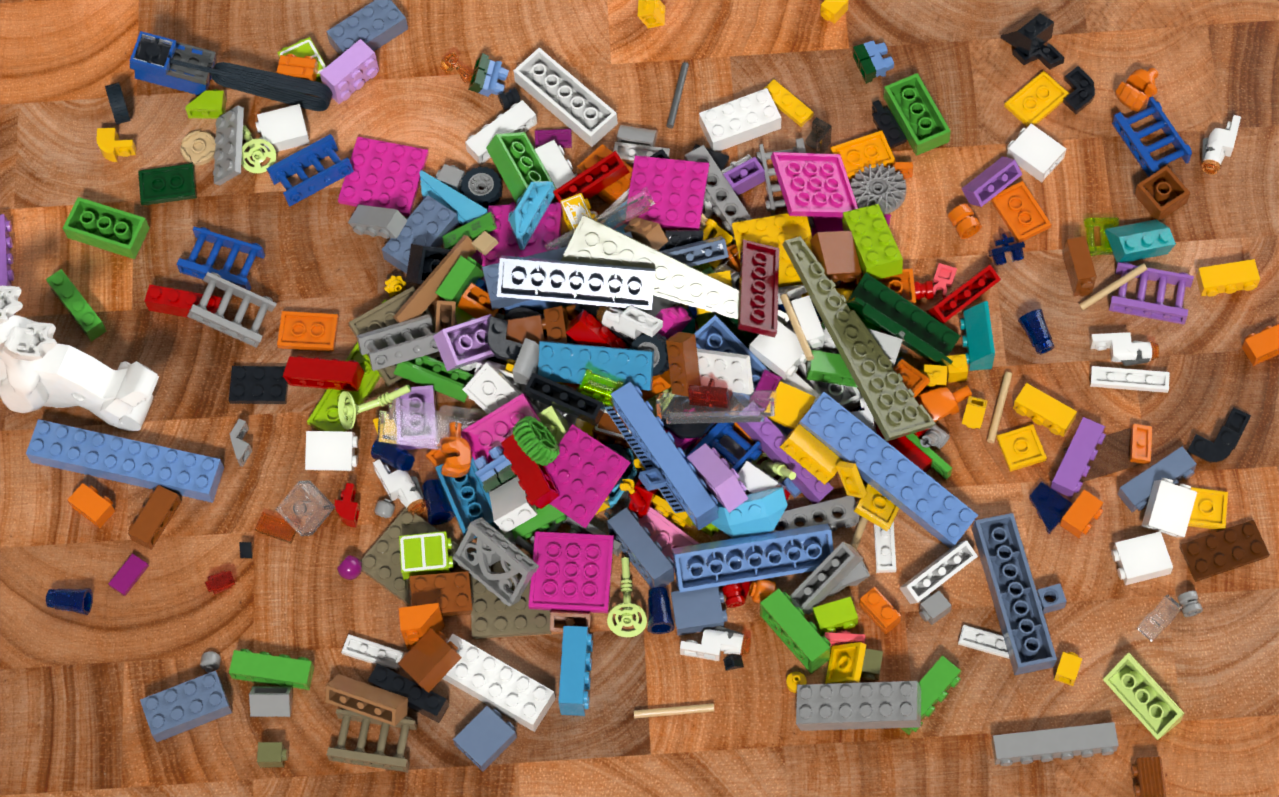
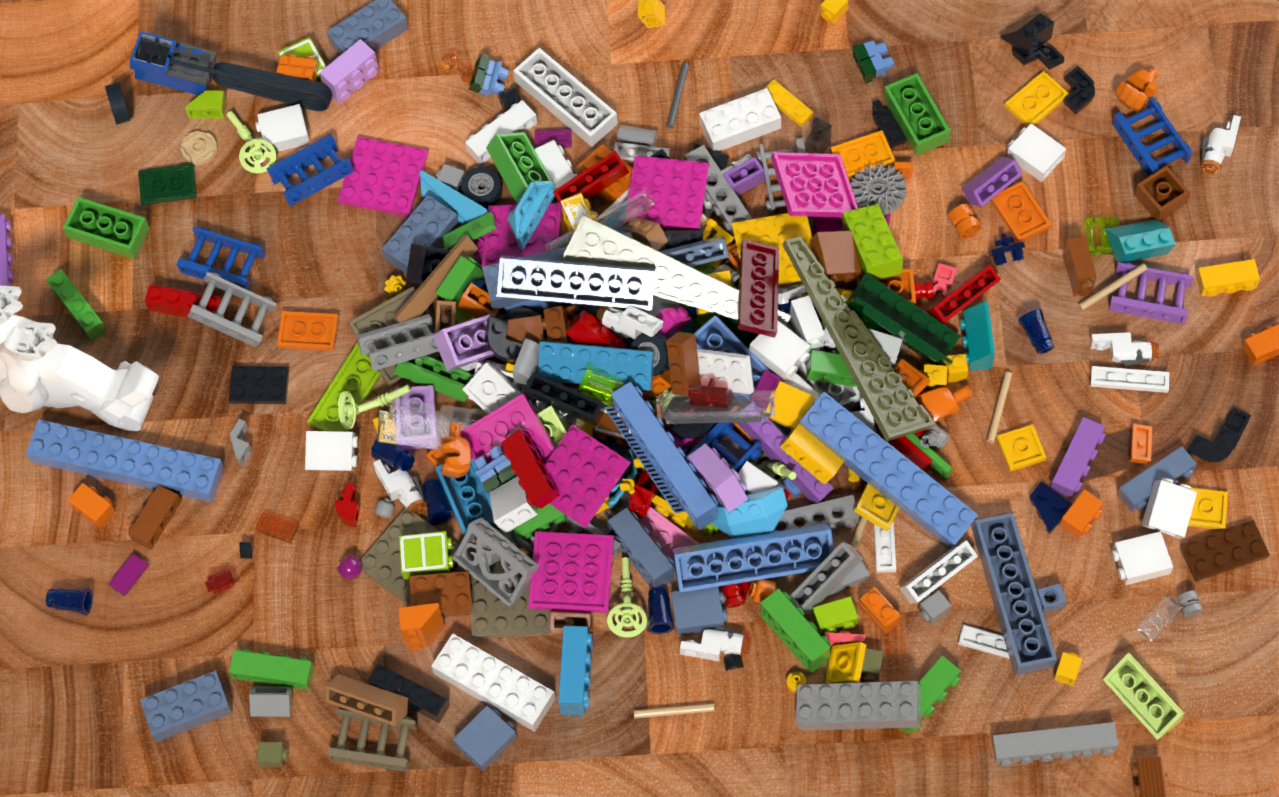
yellow brick [96,128,136,162] -> none
light grey piece [200,651,221,673] -> none
light grey plate [213,106,244,186] -> none
clear brick [276,480,335,536] -> none
red brick [283,356,364,392] -> none
white tile [341,634,404,672] -> none
light grey brick [348,205,407,239] -> none
dark orange brick [398,628,462,693] -> none
tan tile [471,231,498,256] -> none
bright green gear [513,416,560,466] -> none
medium blue plate [638,468,666,491] -> none
tan bar [780,294,814,361] -> none
yellow plate [836,461,867,498] -> none
yellow brick [962,396,988,429] -> none
yellow brick [1013,383,1077,437] -> none

